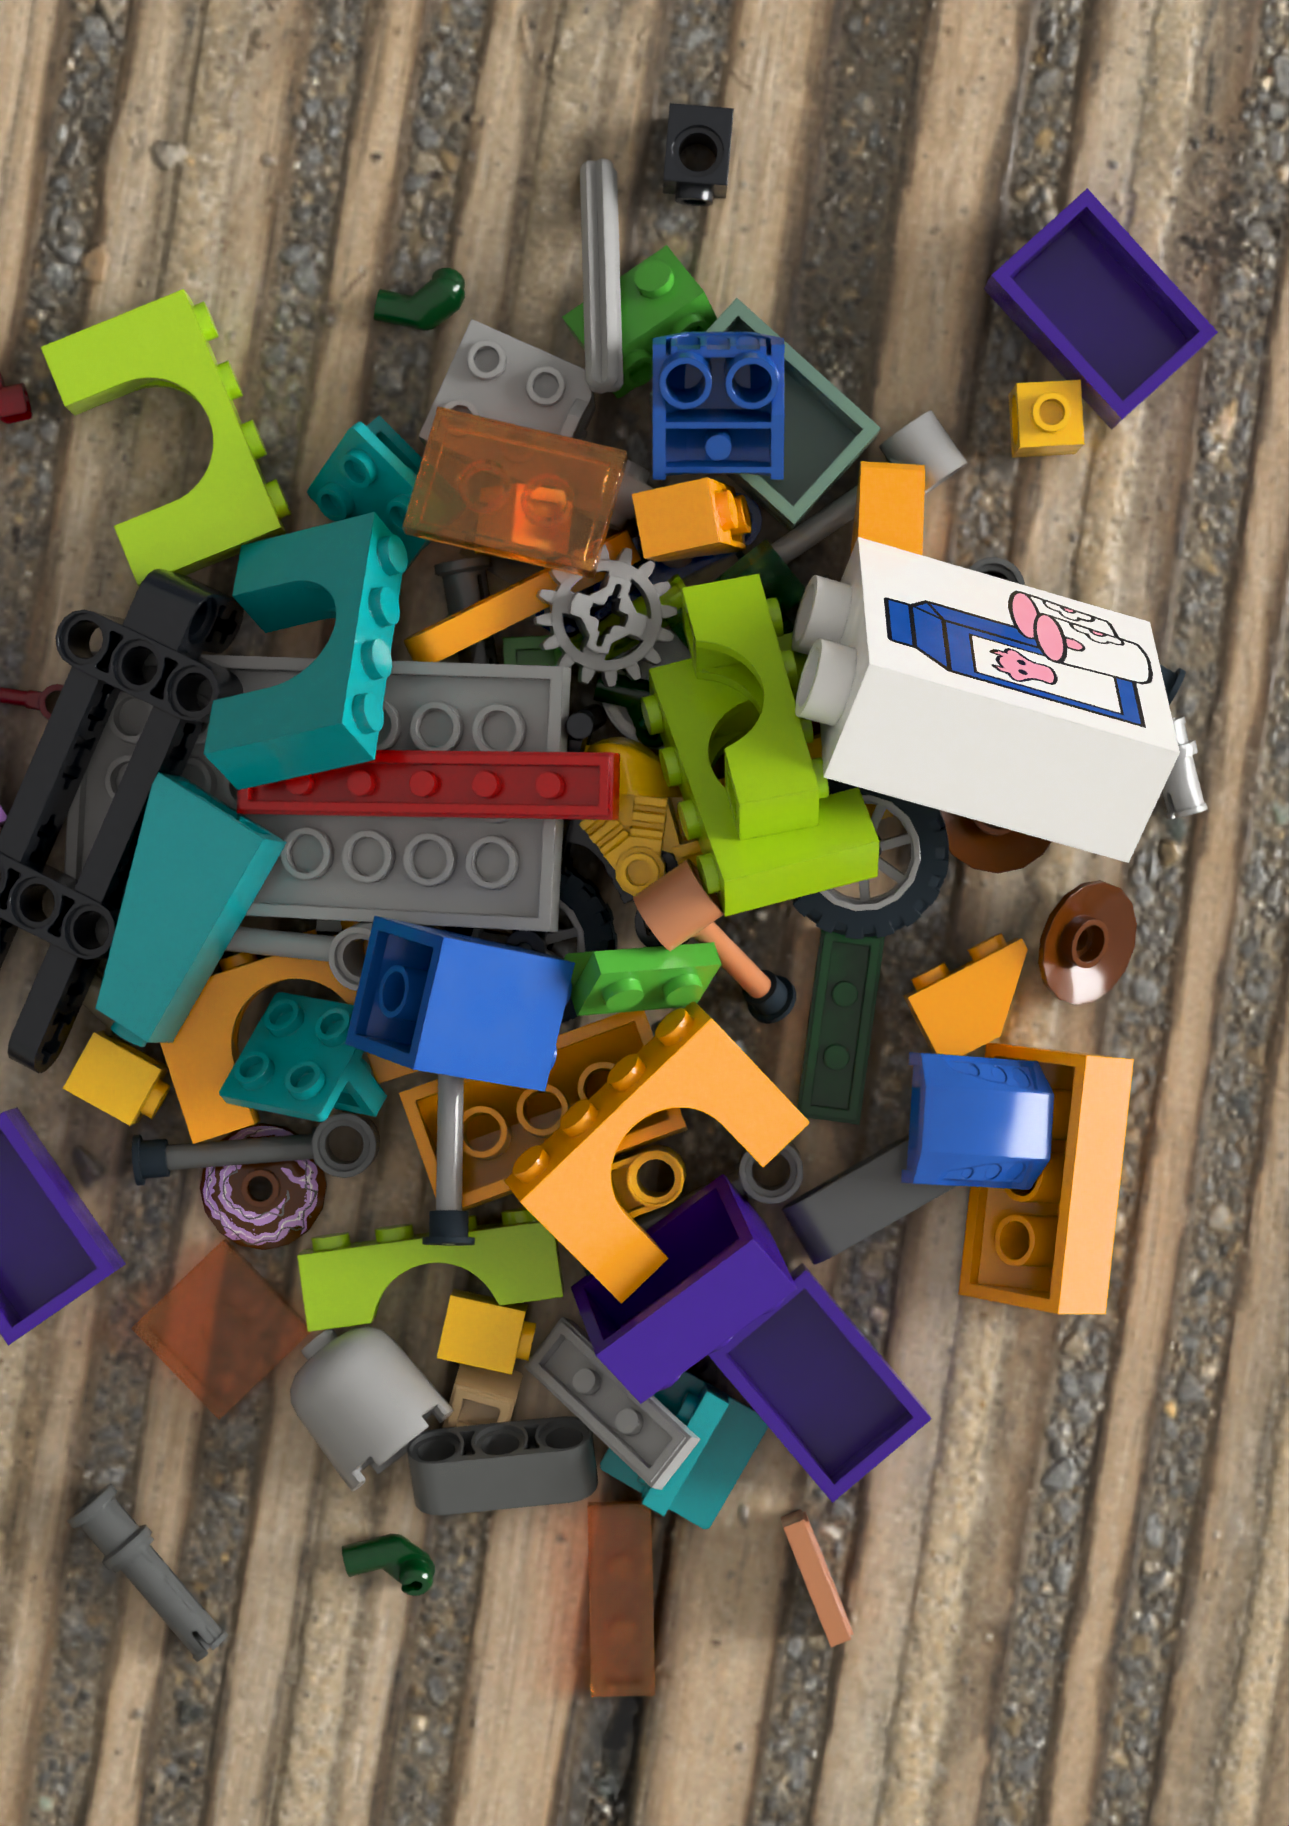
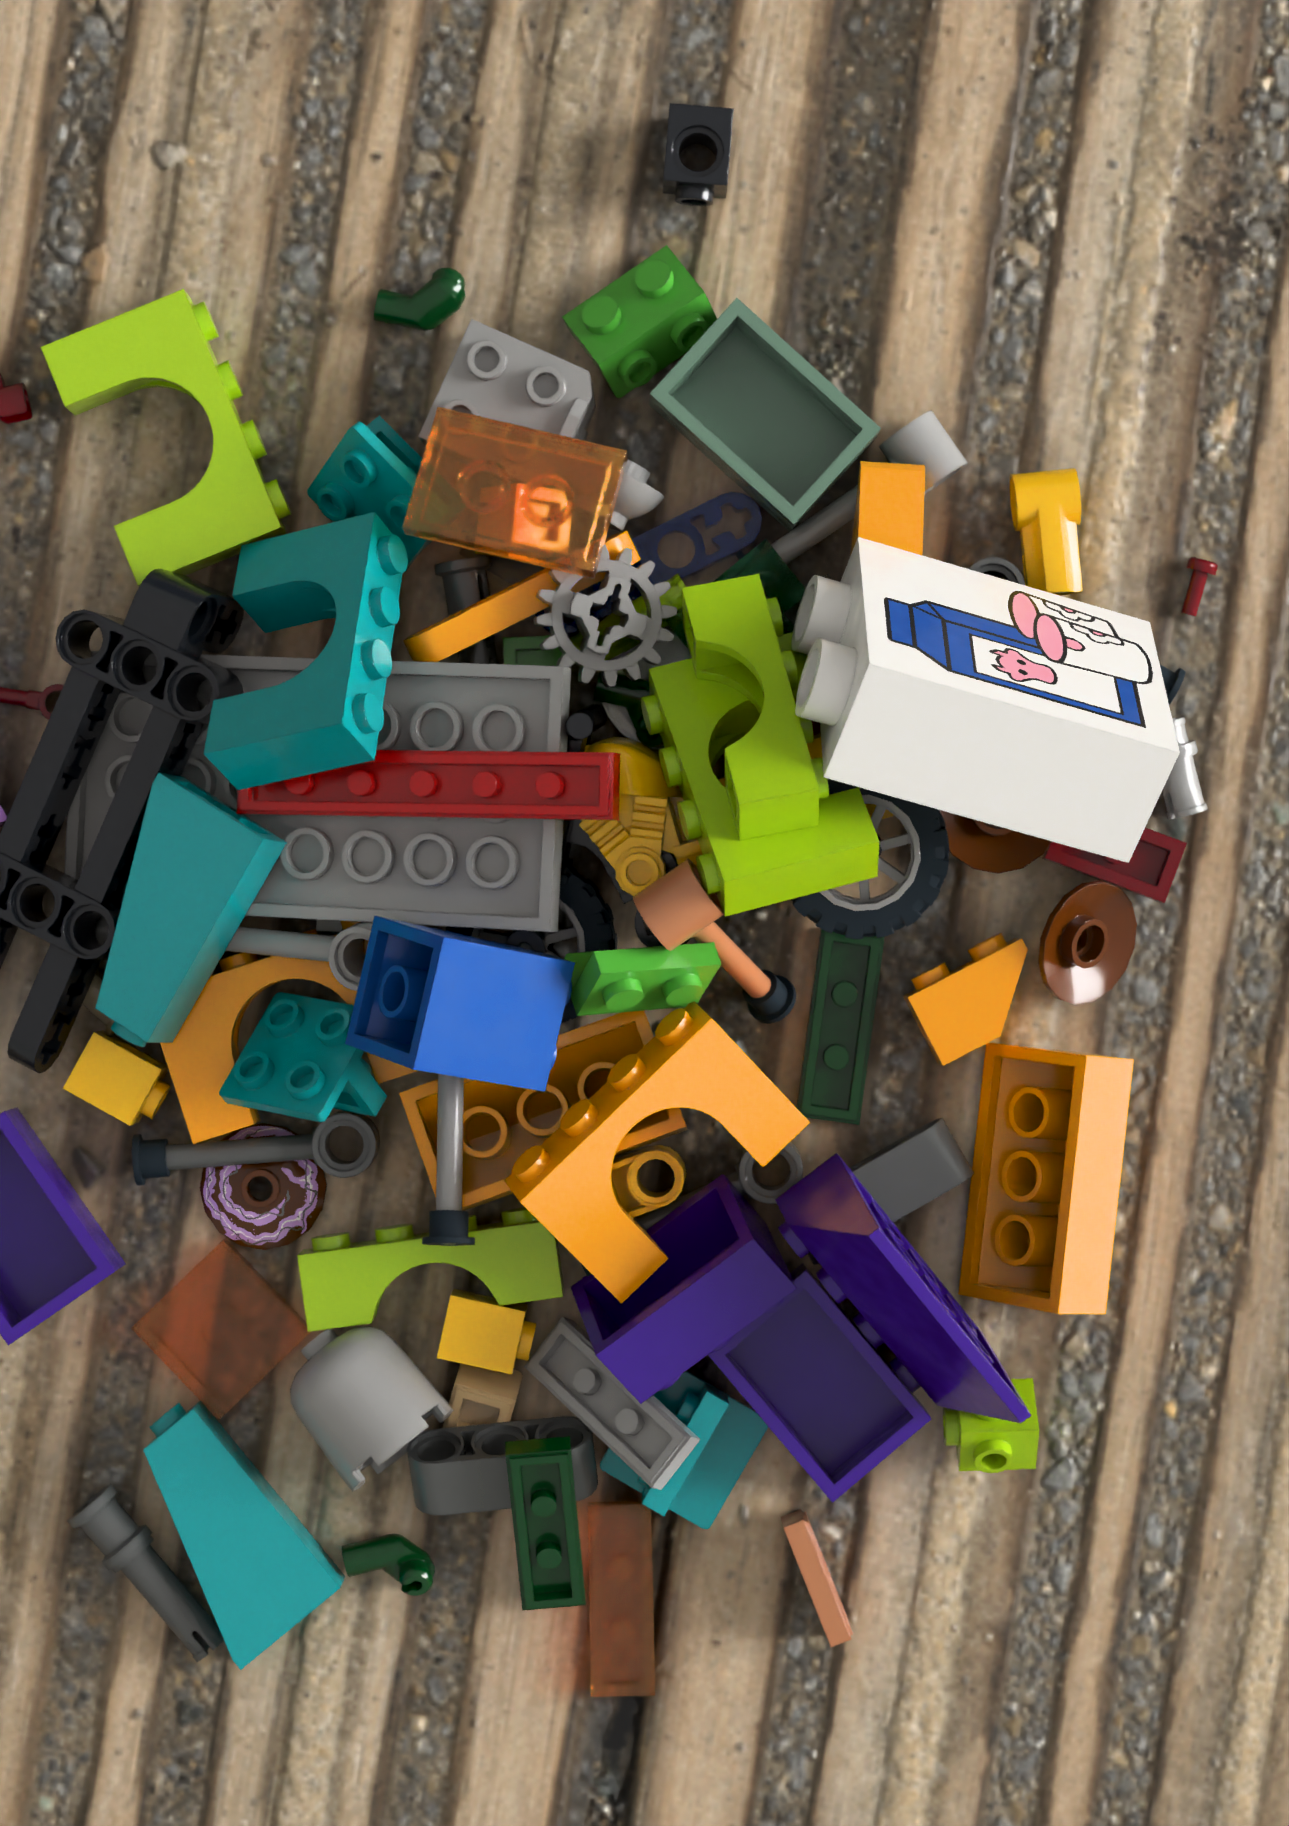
light grey axle [580,158,623,394] -> none
light orange slope [632,477,752,562] -> none
blue slope [653,332,785,480] -> none
blue slope [901,1052,1054,1190] -> none
dark purple piece [984,188,1218,430] -> none
yellow brick [1008,380,1085,458] -> none
none -> teal slope [143,1400,345,1670]
none -> dark green tile [505,1436,586,1610]
none -> dark purple slope [775,1153,1031,1423]
none -> lime brick [943,1378,1039,1473]
none -> yellow piece [1009,468,1083,596]
none -> dark red plate [1042,828,1187,903]
none -> dark red piece [1181,557,1218,616]

